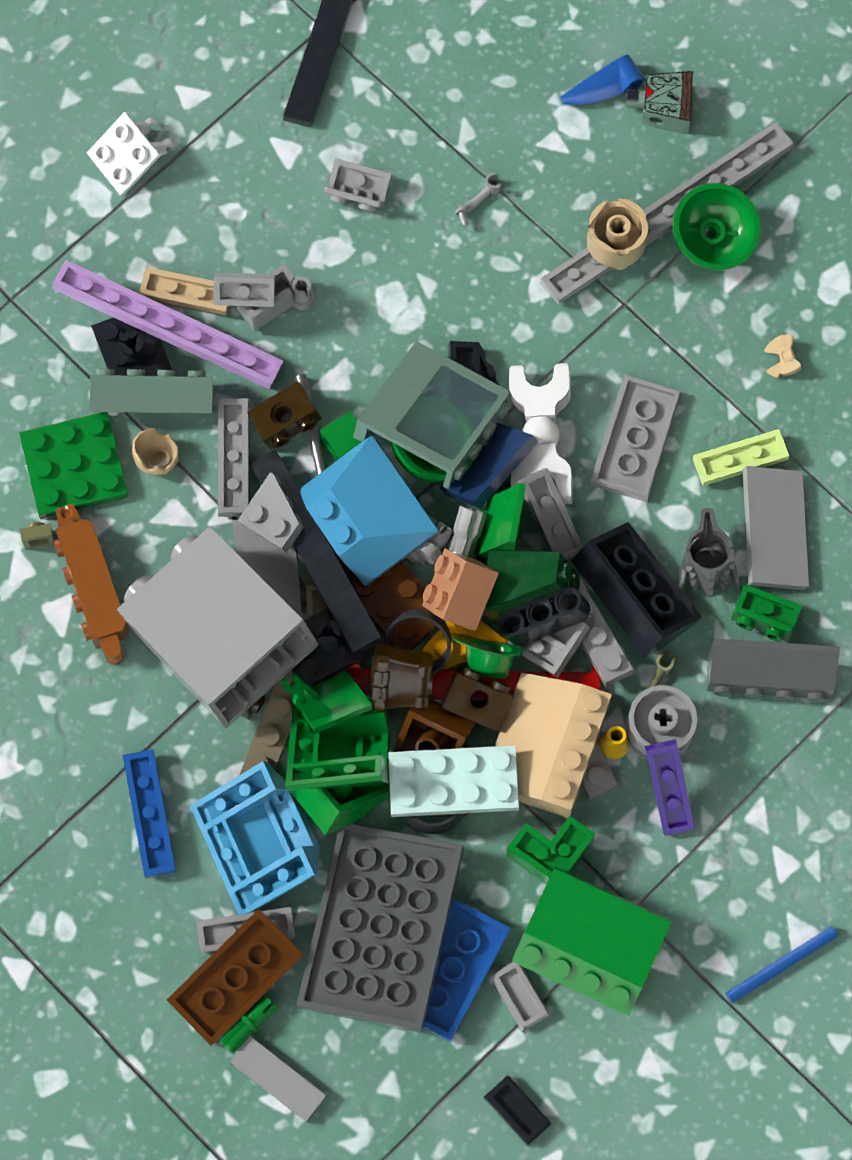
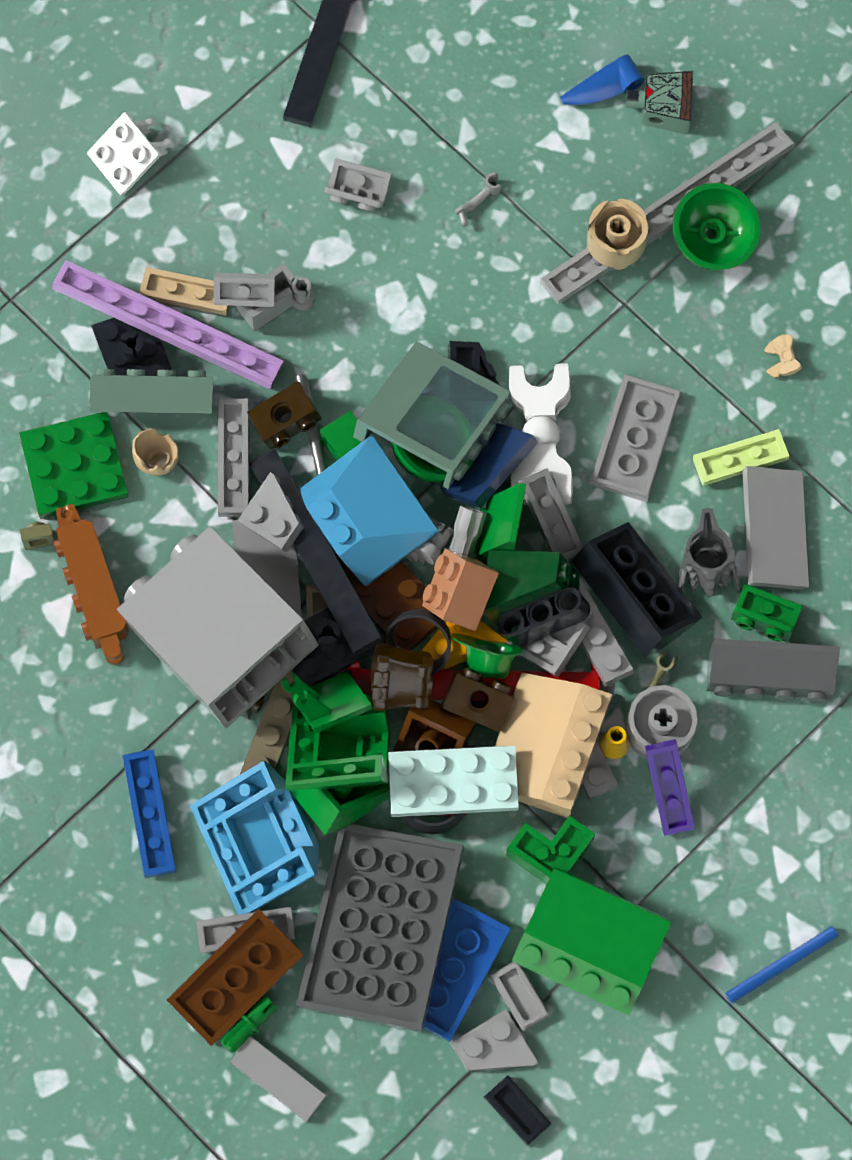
none -> light grey wing [451,1010,538,1072]

